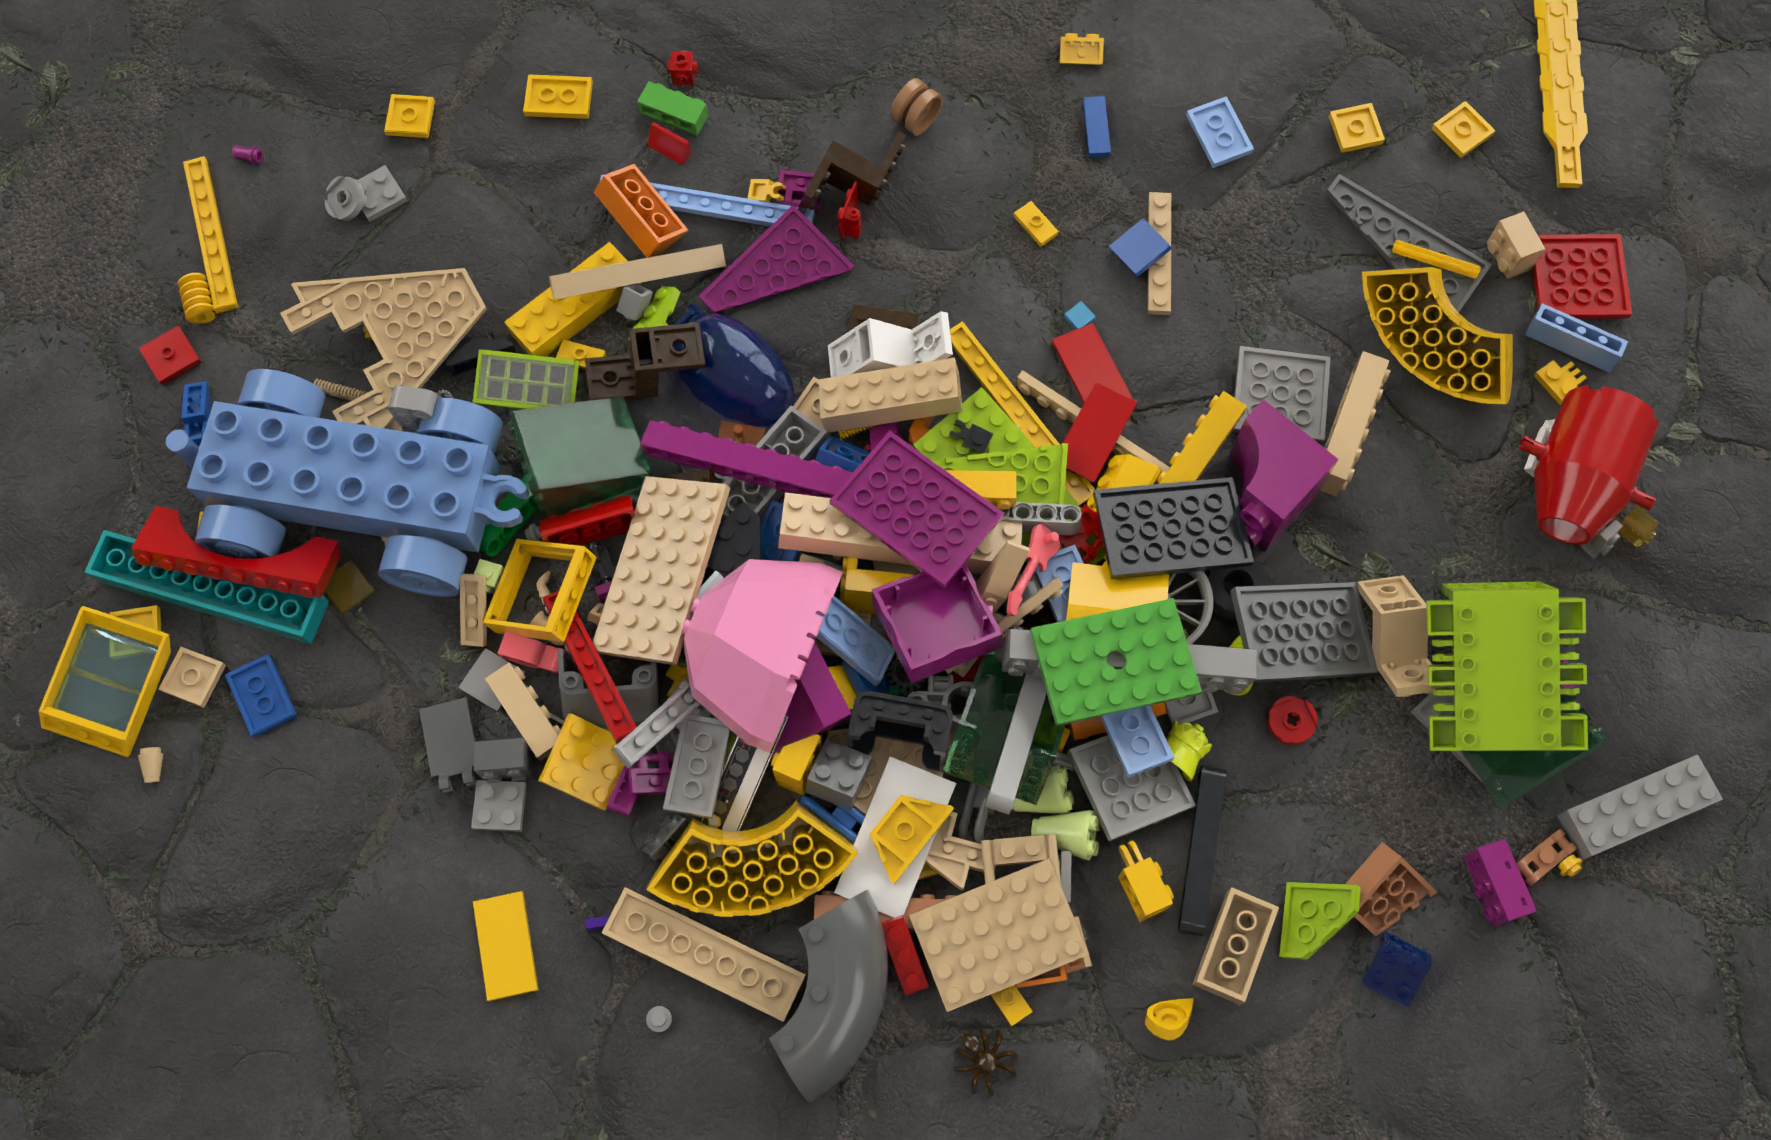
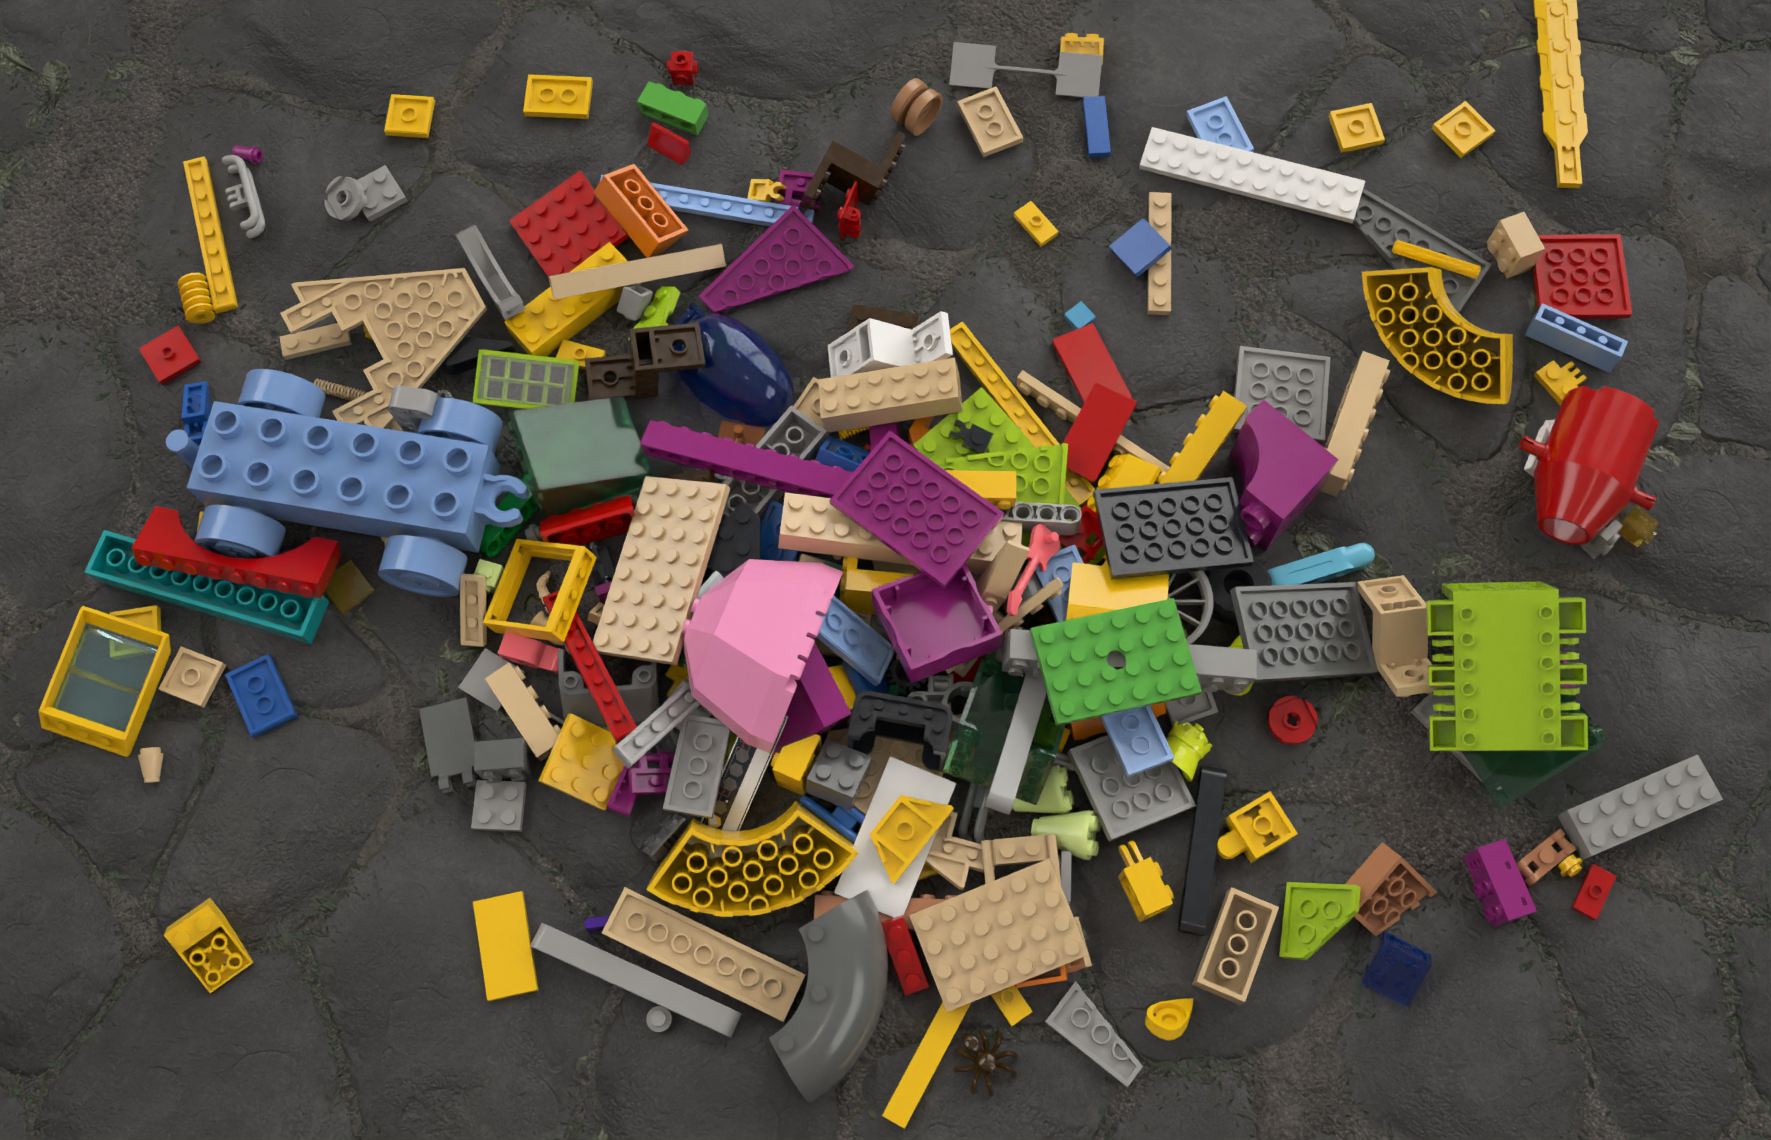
none -> yellow slope [164,898,253,993]
none -> light grey piece [222,155,265,238]
none -> tan plate [280,323,352,360]
none -> light grey arch [455,225,525,320]
none -> red plate [509,170,629,276]
none -> light grey beam [530,923,742,1038]
none -> yellow tile [882,1002,971,1129]
none -> light grey hinge [949,42,1103,98]
none -> tan plate [957,86,1023,157]
none -> light grey wing [1045,981,1143,1088]
none -> white plate [1139,127,1365,223]
none -> yellow brick [1216,791,1298,863]
none -> medium azure piece [1267,543,1375,585]
none -> red plate [1571,864,1616,921]

